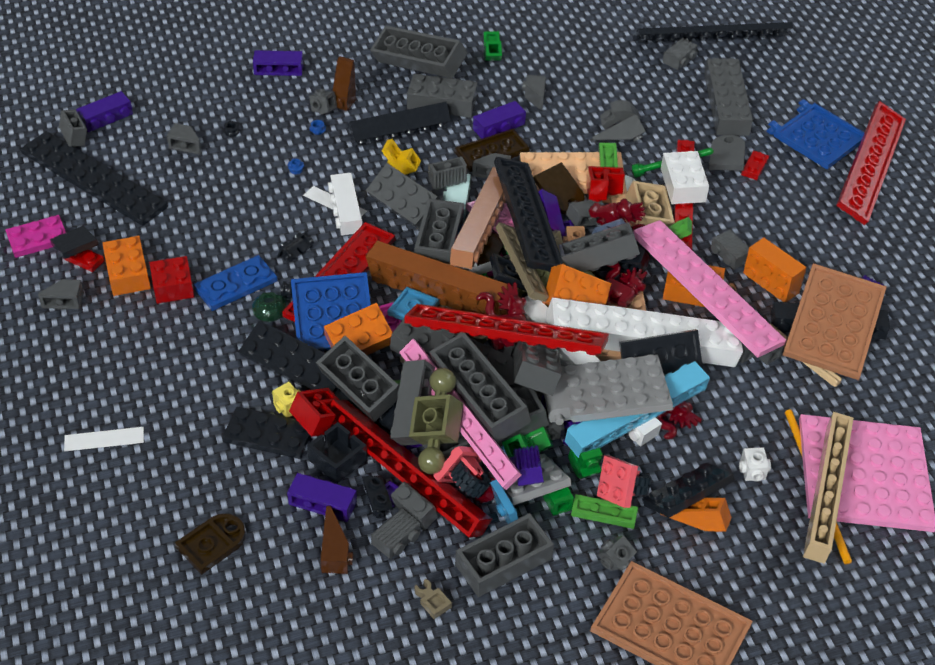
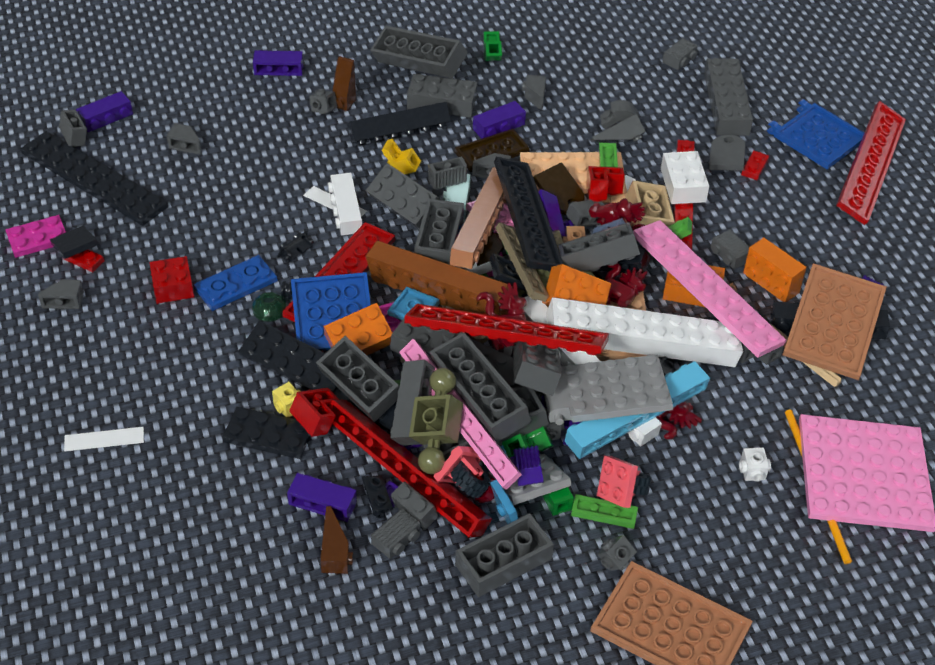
orange brick [102,236,151,296] -> none
dark brown tile [175,514,245,575] -> none
black bush [224,121,239,137] -> none
blue plate [288,159,305,174] -> none
black piece [307,422,367,484] -> none
blue plate [309,120,326,135] -> none
dark tan plate [414,579,452,619] -> none
green brick [568,448,603,479] -> none
black plate [619,329,703,375] -> none
green piece [632,148,714,178] -> none
black plate [633,22,793,43] -> none
black plate [642,463,735,518] -> none
orange slope [660,498,732,532] -> none
tan brick [803,412,854,564] -> none

